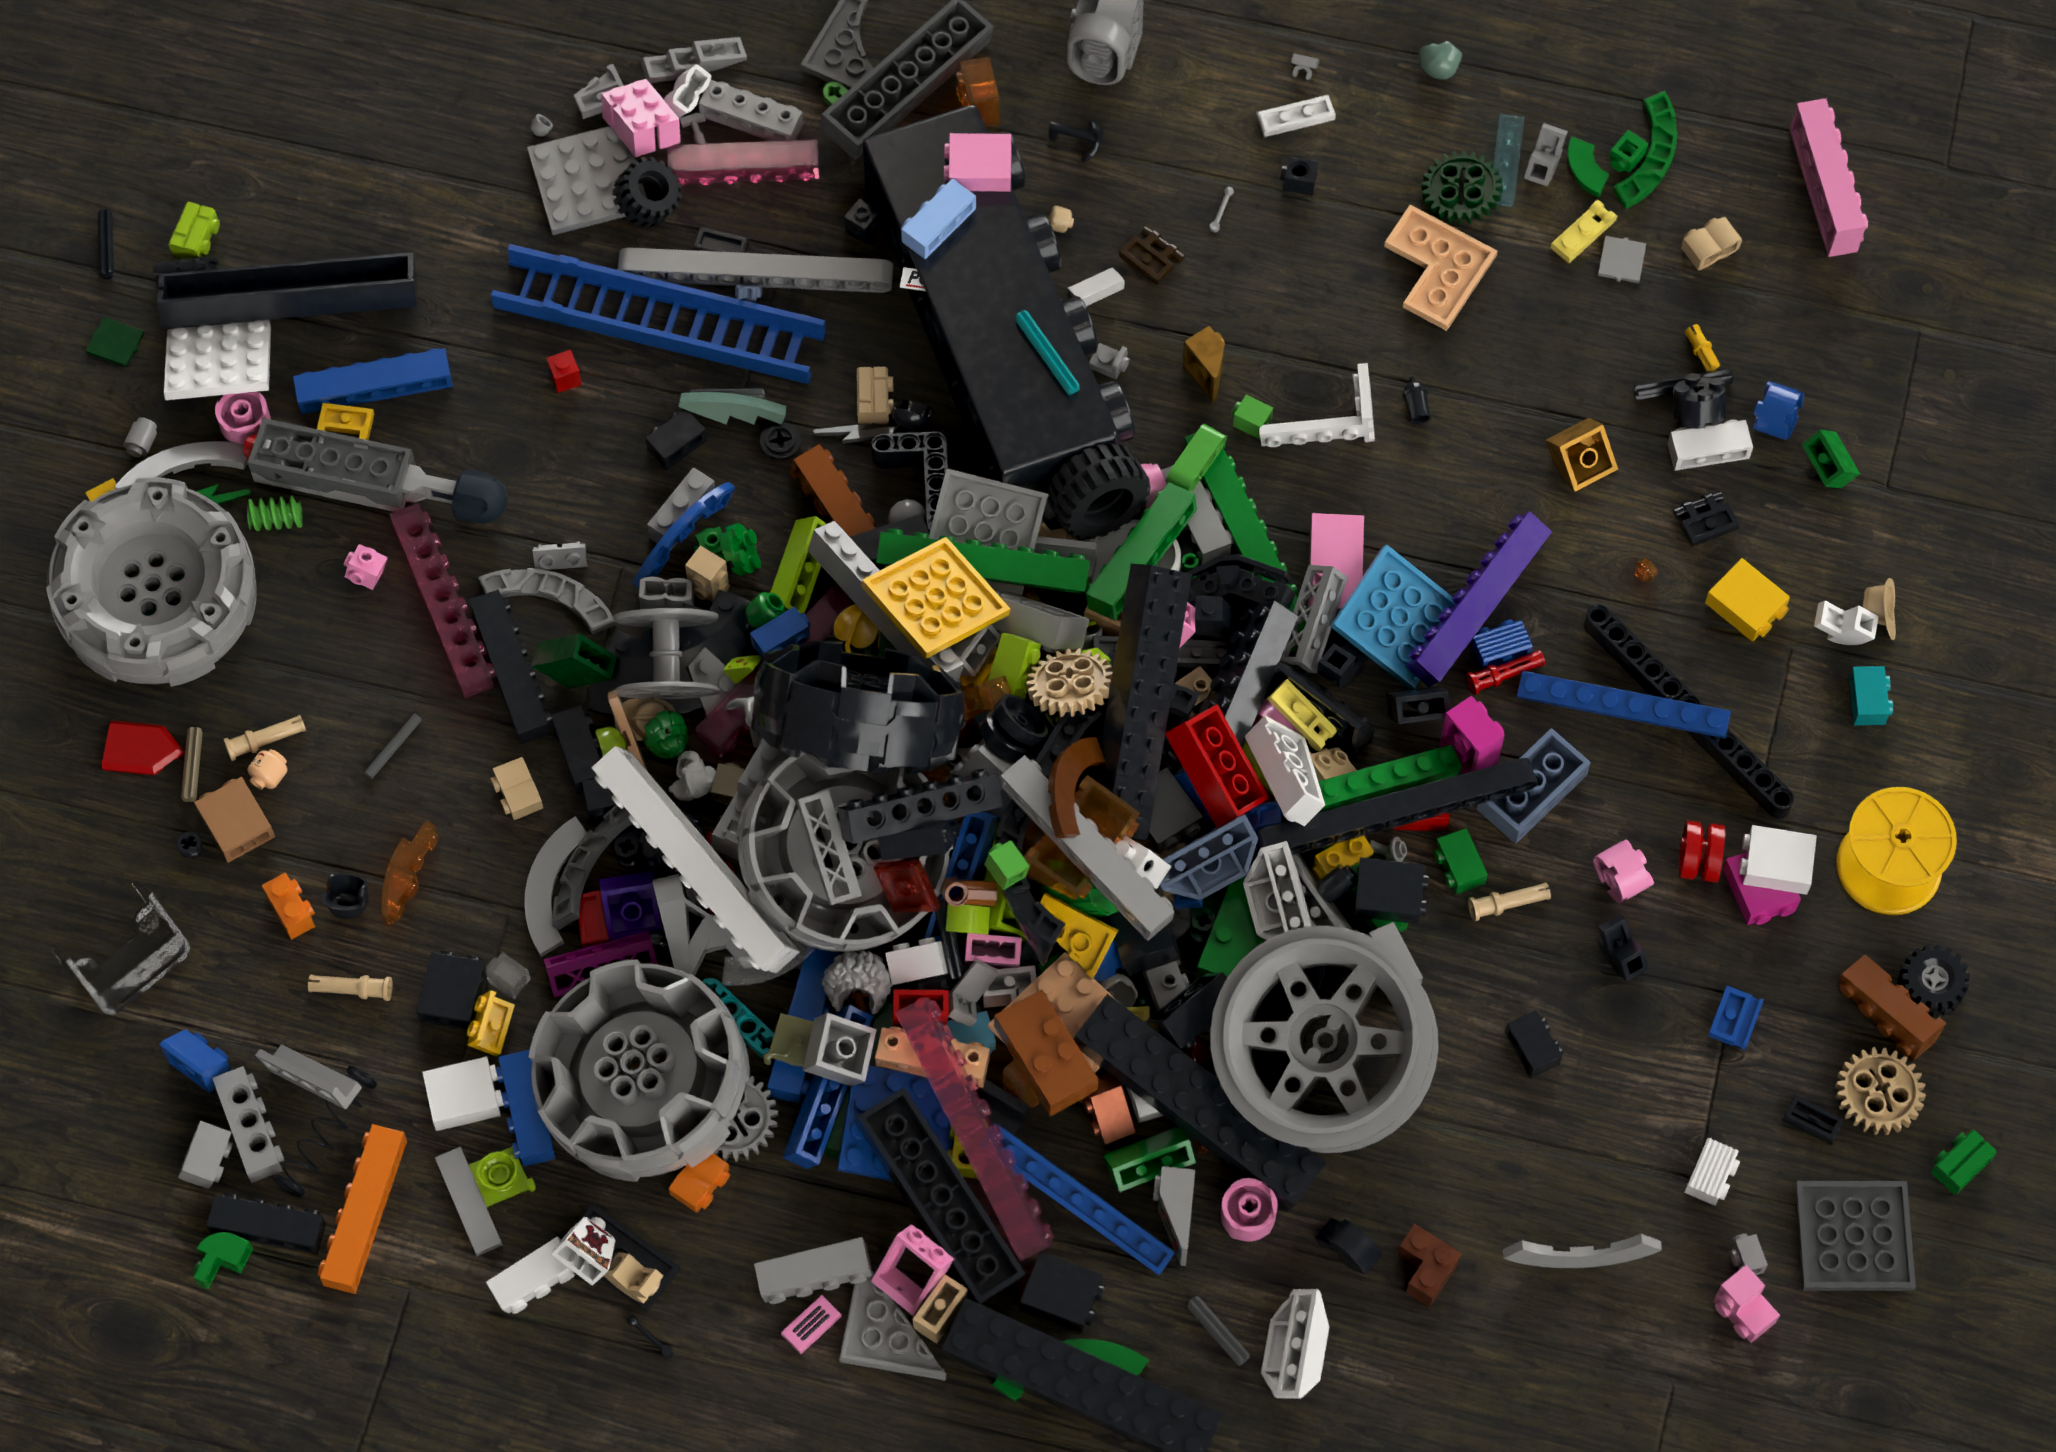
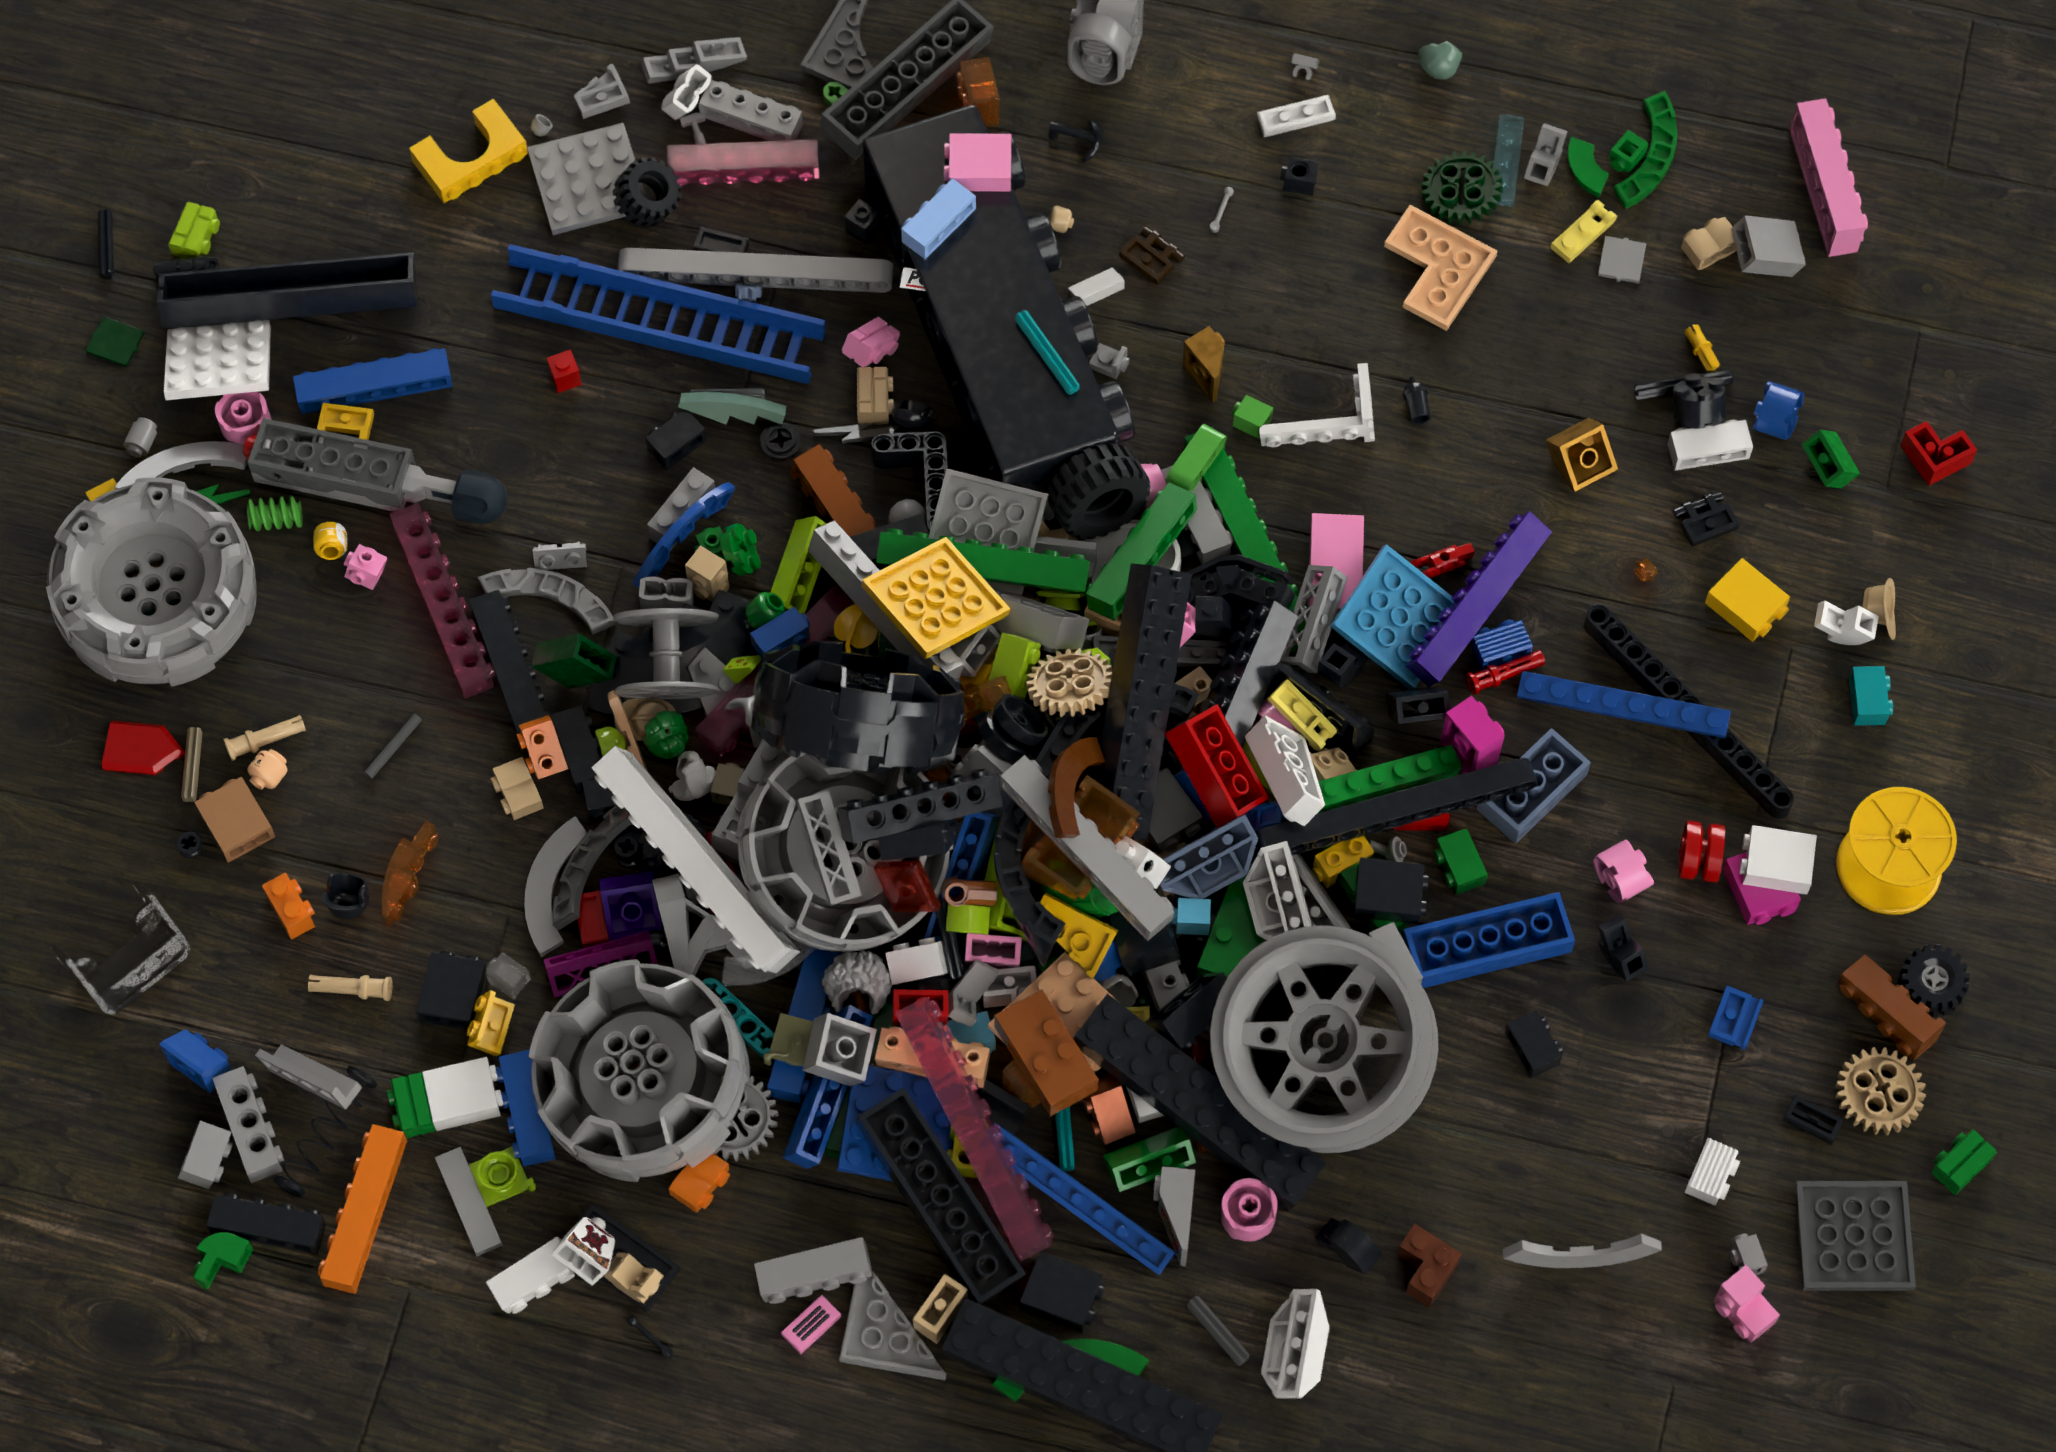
bright pink piece [601,79,680,157] -> none
bright pink window [871,1224,954,1316] -> none
bright green brick [984,840,1030,890] -> none
green pin [1180,553,1199,579] -> none
black brick [1316,864,1357,903] -> none
tan pin [1468,882,1551,921] -> none
none -> yellow head [313,522,347,560]
none -> green brick [387,1073,436,1138]
none -> yellow arch [409,99,528,203]
none -> orange brick [516,715,568,779]
none -> bright pink brick [842,317,900,368]
none -> lime hat [1036,589,1088,611]
none -> teal axle [1055,1106,1075,1171]
none -> medium azure brick [1171,898,1211,935]
none -> blue brick [1402,892,1575,988]
none -> red hinge [1409,543,1475,579]
none -> light grey brick [1731,216,1806,277]
none -> red brick [1900,421,1977,486]

